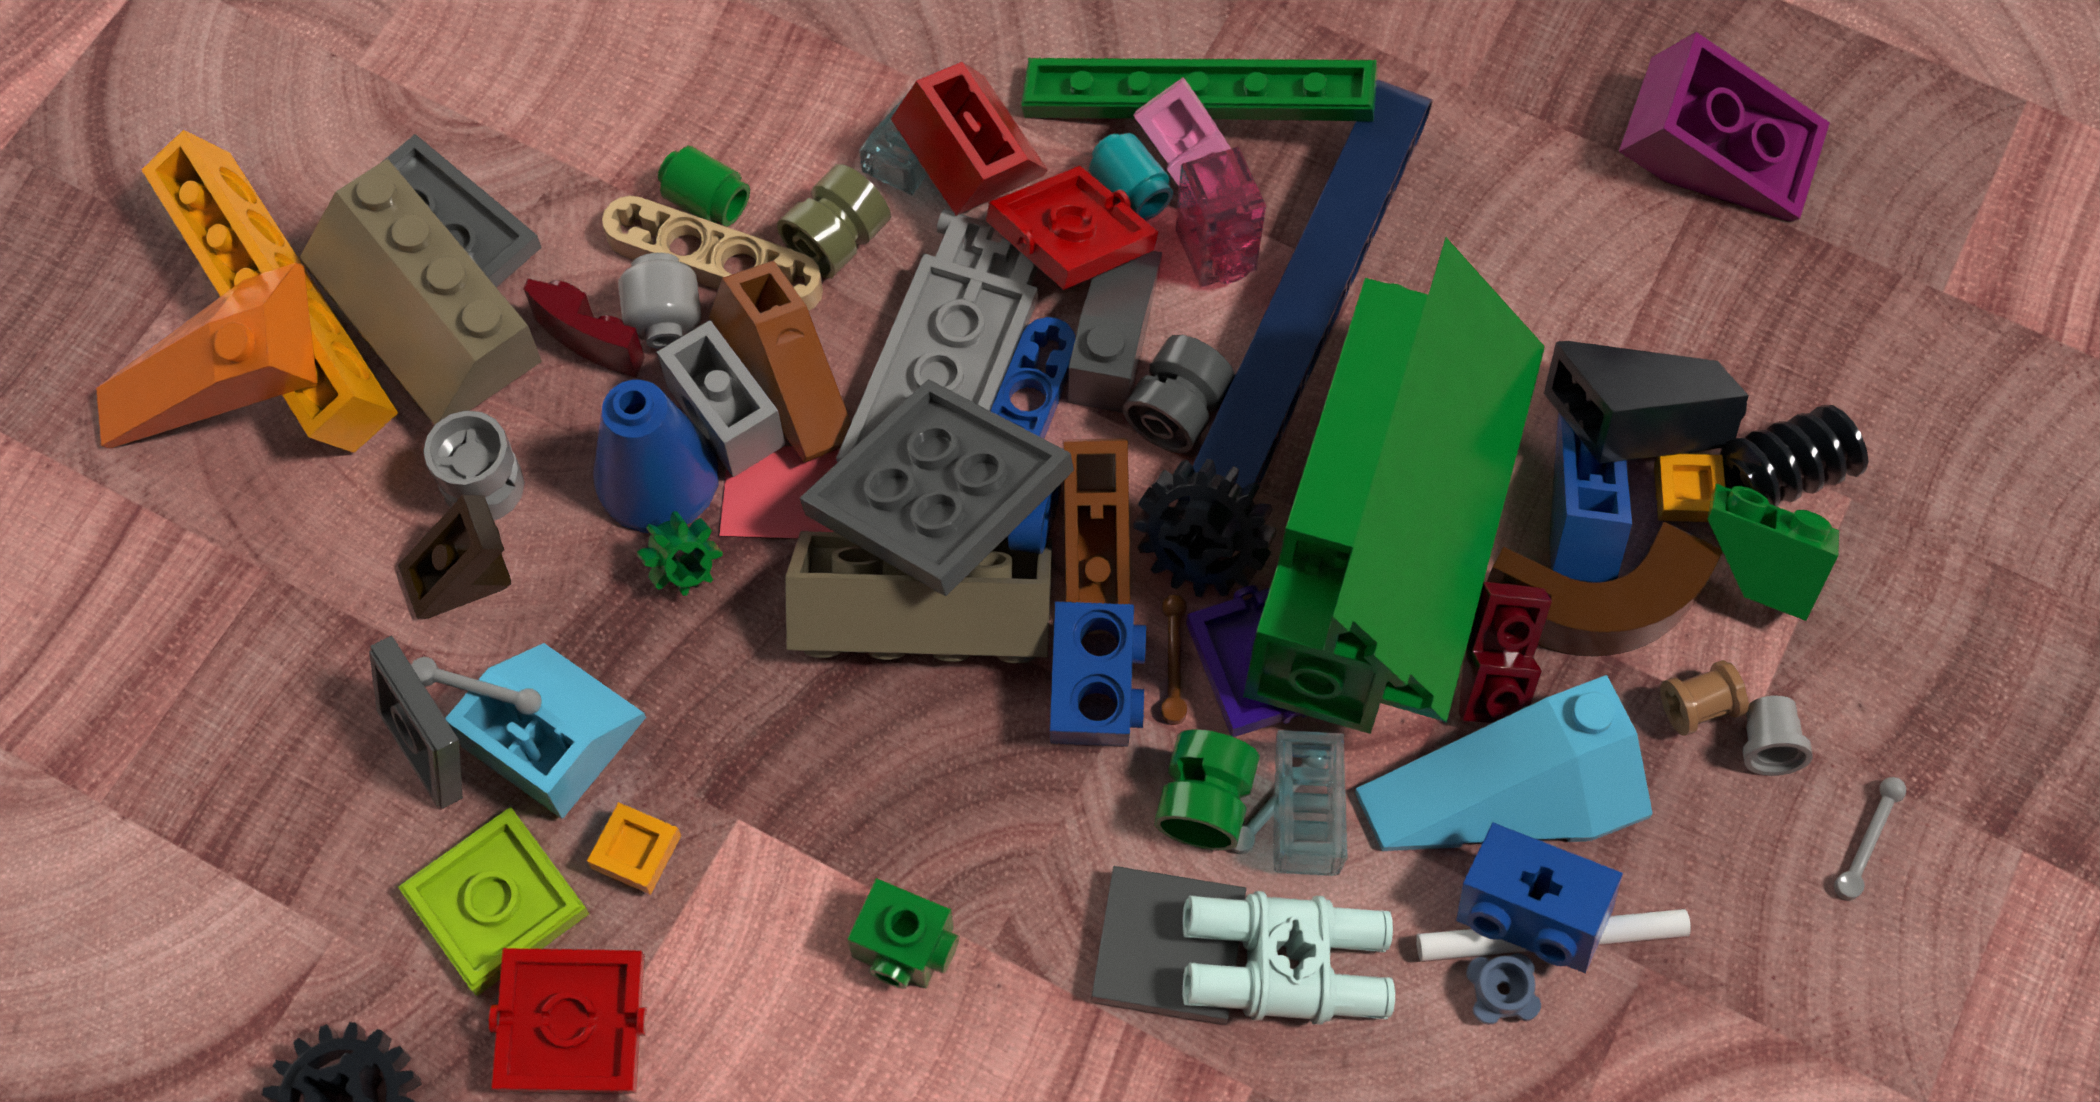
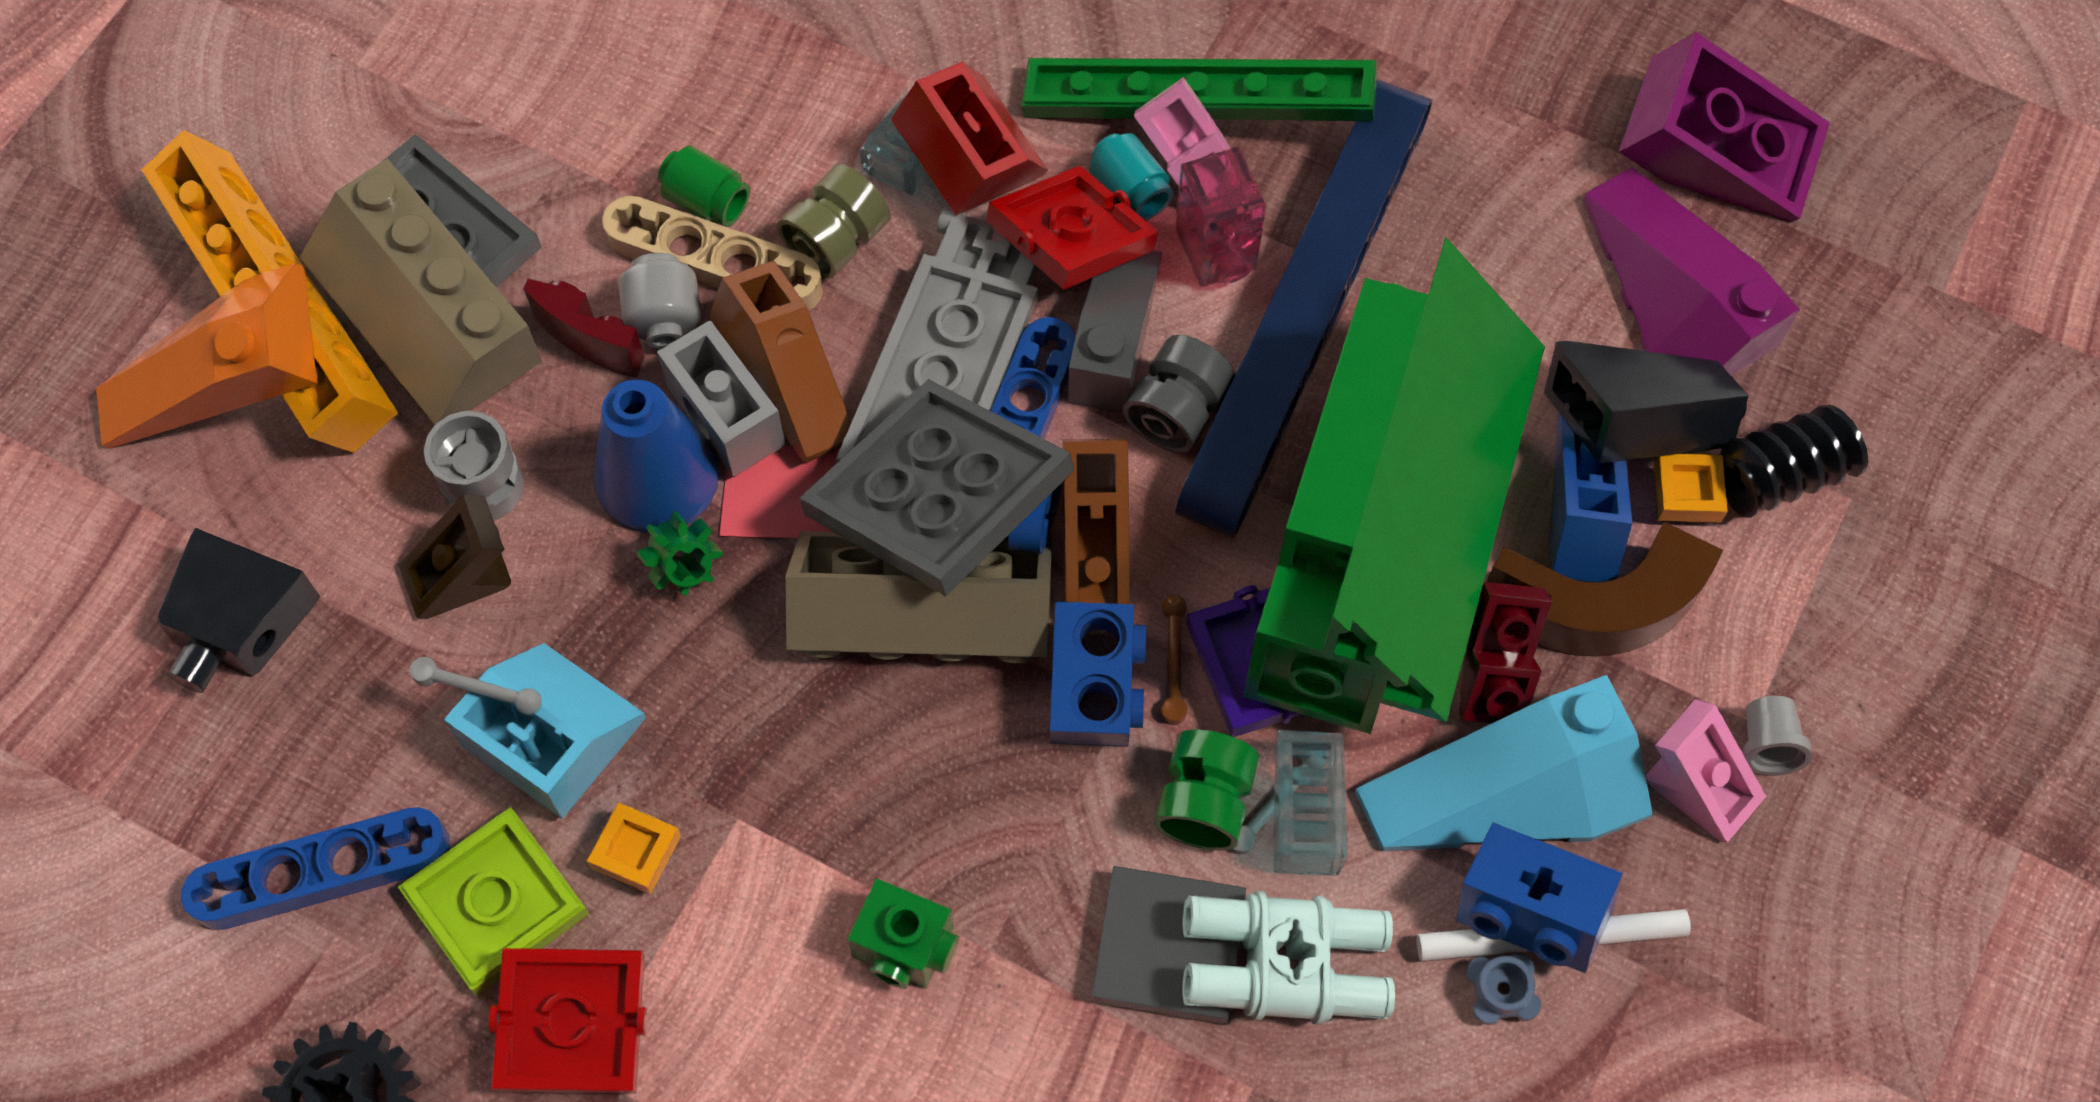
dark grey tile [369,636,463,809] -> none
black gear [1133,459,1276,597] -> none
medium nougat bush [1660,660,1749,736] -> none
green slope [1707,484,1839,621] -> none
light grey hinge [1834,777,1907,901] -> none
none -> black torso [158,528,320,693]
none -> blue beam [181,807,450,930]
none -> magenta wedge [1583,167,1800,376]
none -> bright pink slope [1646,699,1767,843]

